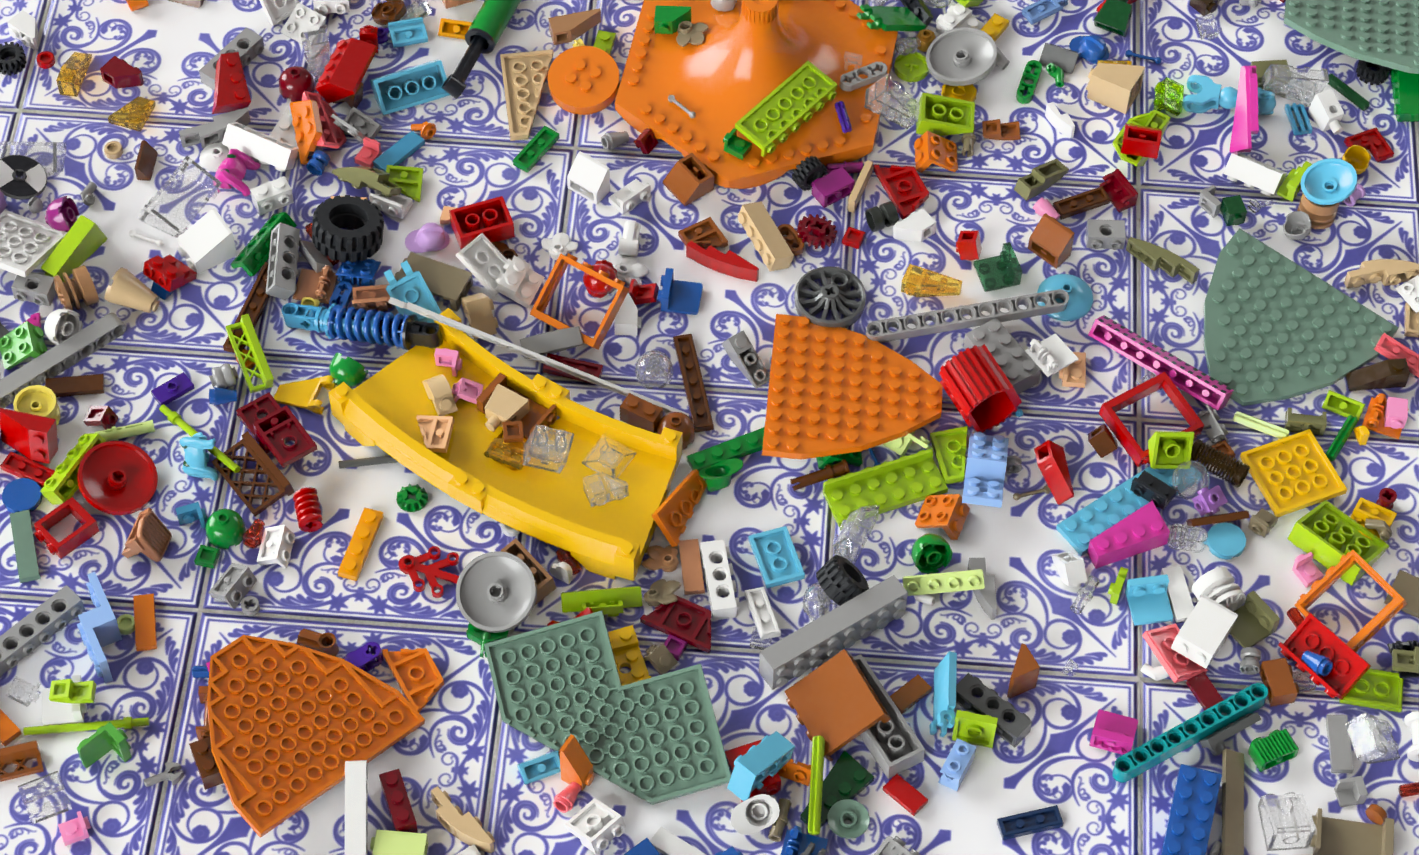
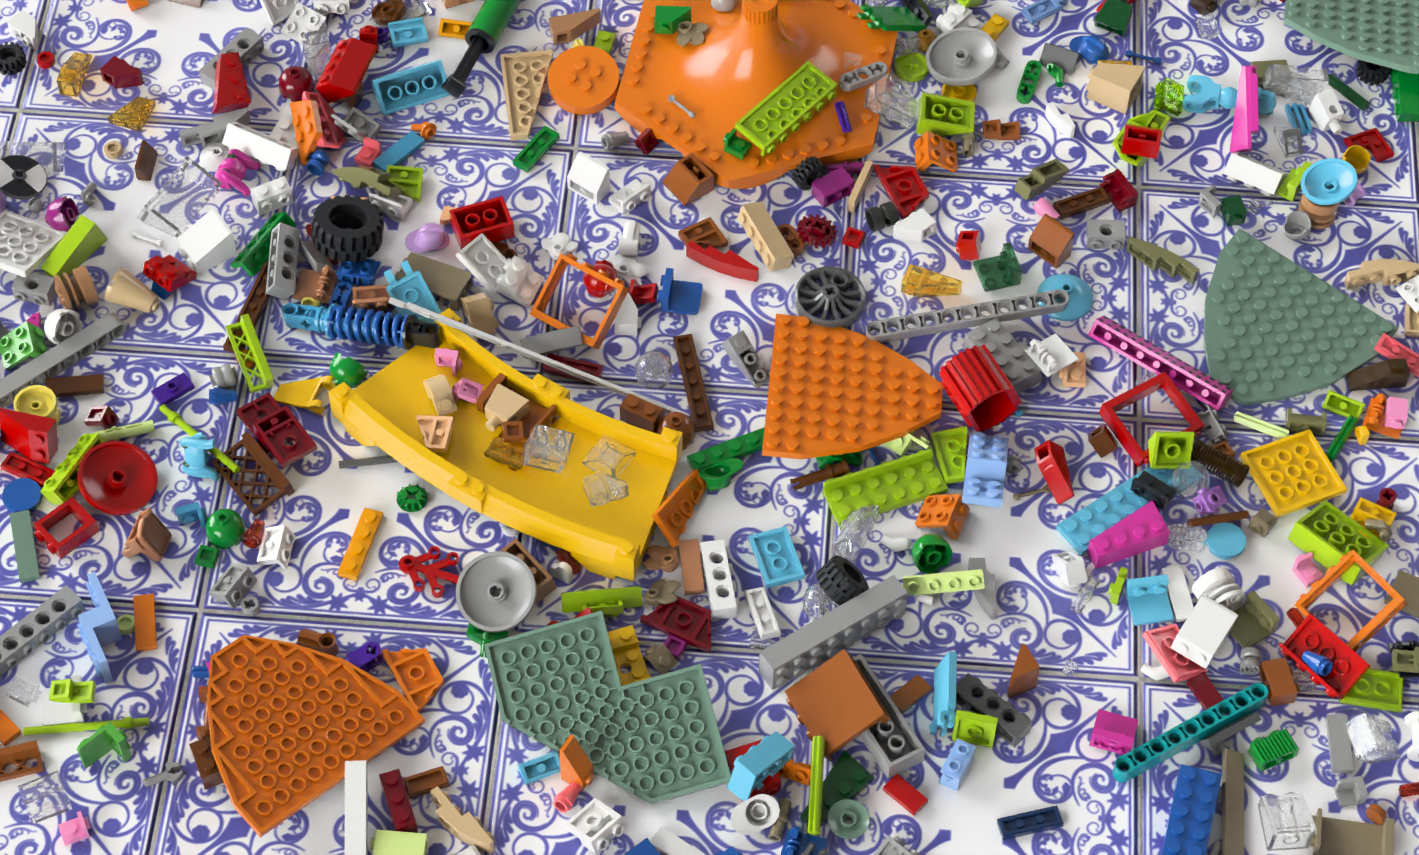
red piece [293,487,323,532] -> none
none -> dark orange tile [403,766,450,799]
none -> white arm [880,534,911,552]
none -> clear slope [1273,123,1303,158]

